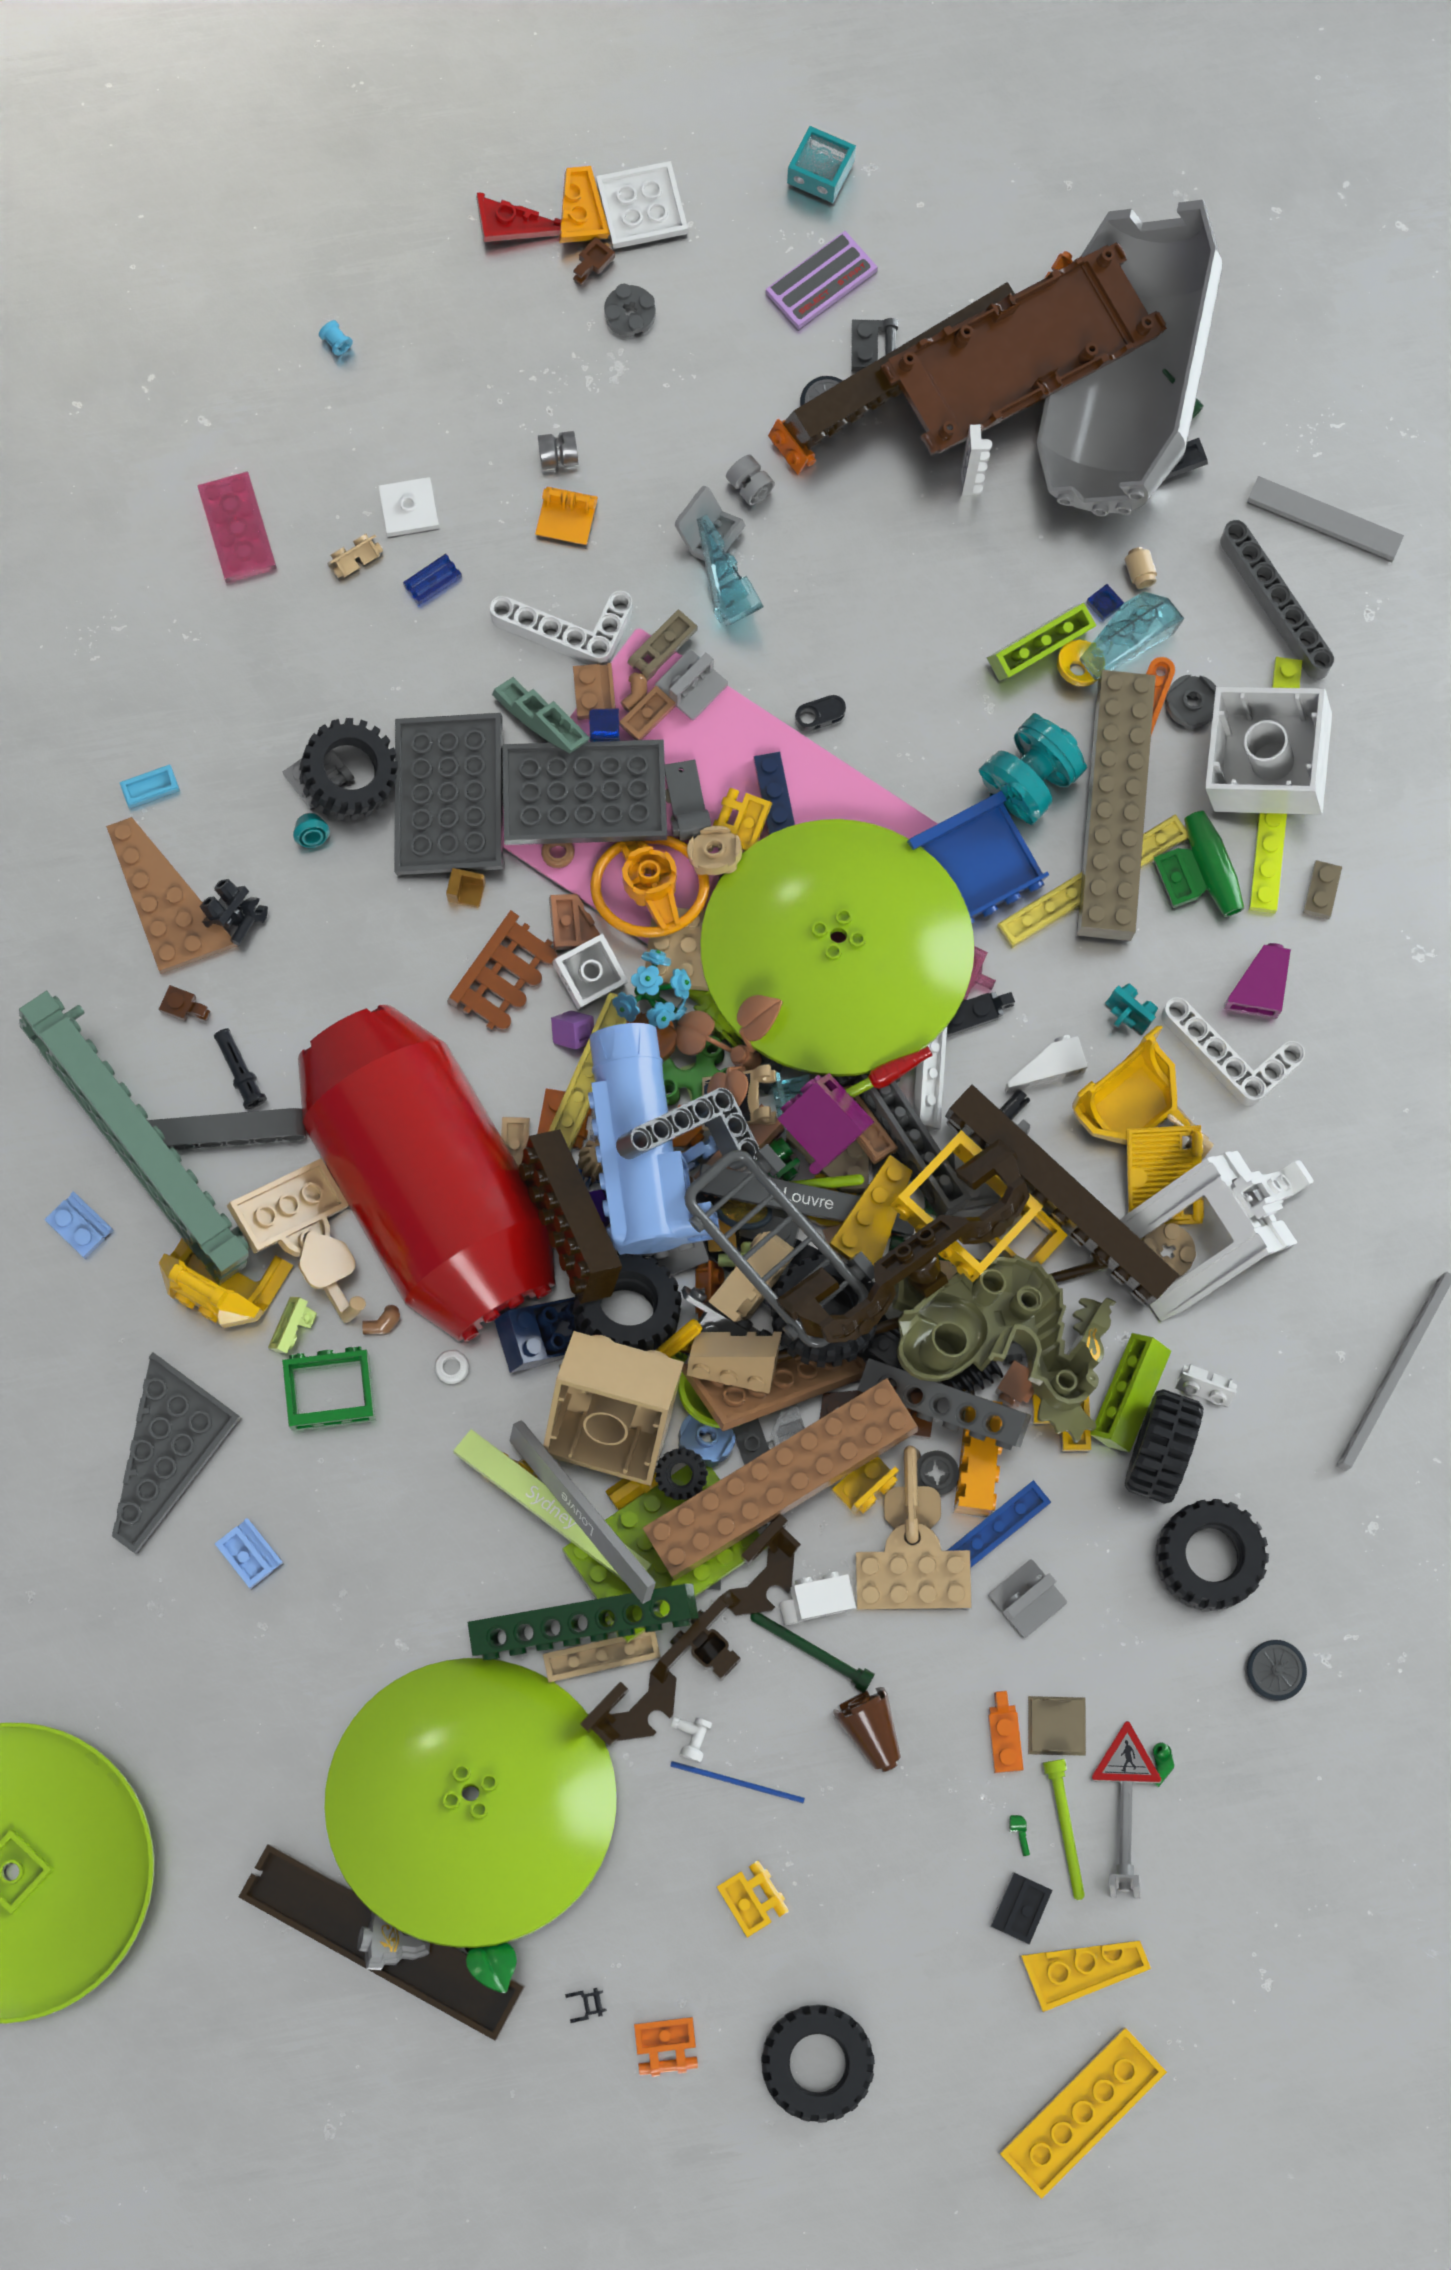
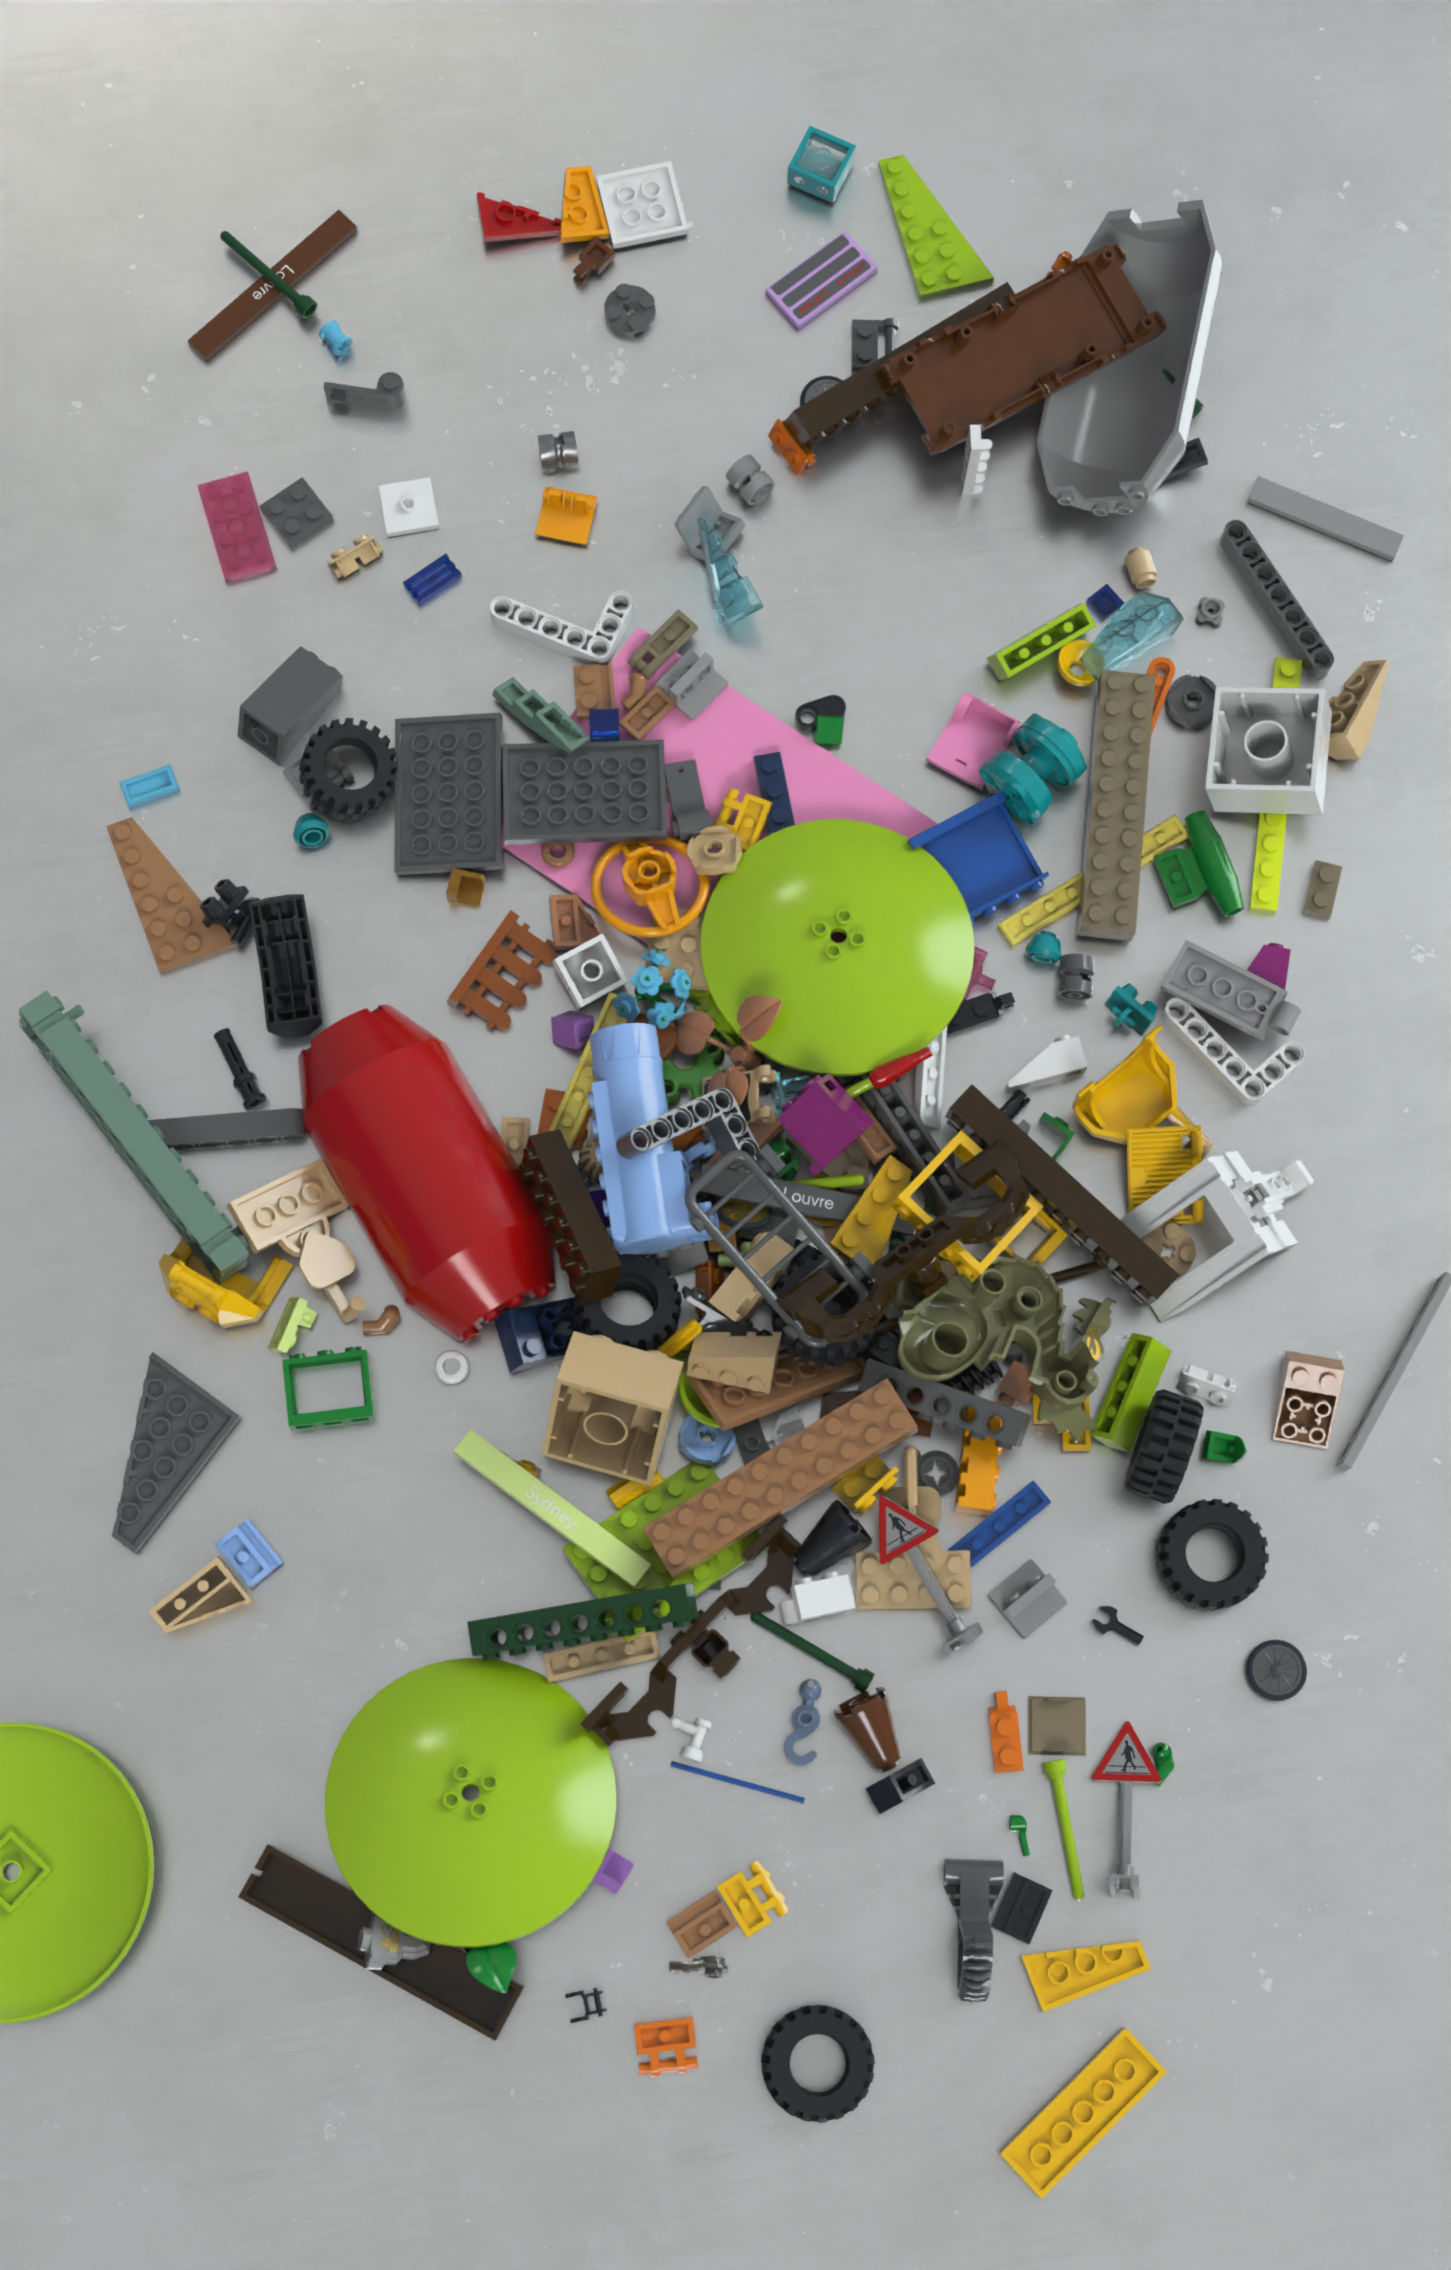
light blue plate [44,1191,114,1259] -> none
reddish brown plate [159,985,211,1021] -> none
light grey tile [509,1420,656,1604] -> none
black tyre [655,1448,708,1500] -> none
none -> tan wedge [148,1556,254,1634]
none -> reddish brown tile [188,210,357,362]
none -> dark green piece [220,231,318,319]
none -> dark grey slope [237,646,343,766]
none -> black piece [249,894,323,1039]
none -> dark grey plate [260,477,334,549]
none -> dark grey door [324,372,406,410]
none -> medium lavender panel [593,1849,634,1895]
none -> medium nougat plate [666,1890,738,1959]
none -> clear smoke plate [669,1956,728,1979]
none -> sand blue piece [784,1679,822,1765]
none -> black cone [793,1500,873,1576]
none -> green tile [813,715,844,744]
none -> black slope [866,1758,935,1814]
none -> lime wing [878,155,994,300]
none -> light grey piece [879,1495,983,1655]
none -> bright pink door [926,692,1022,791]
none -> dark grey arm [943,1859,1004,2003]
none -> teal cone [1025,931,1062,964]
none -> green bracket [1039,1112,1075,1161]
none -> dark grey wheel [1058,954,1095,1000]
none -> black bar [1091,1606,1144,1646]
none -> light grey hinge [1160,940,1301,1041]
none -> light grey plate [1196,597,1225,625]
none -> green plate [1202,1430,1247,1464]
none -> medium nougat slope [1272,1351,1345,1449]
none -> tan wedge [1328,660,1389,760]

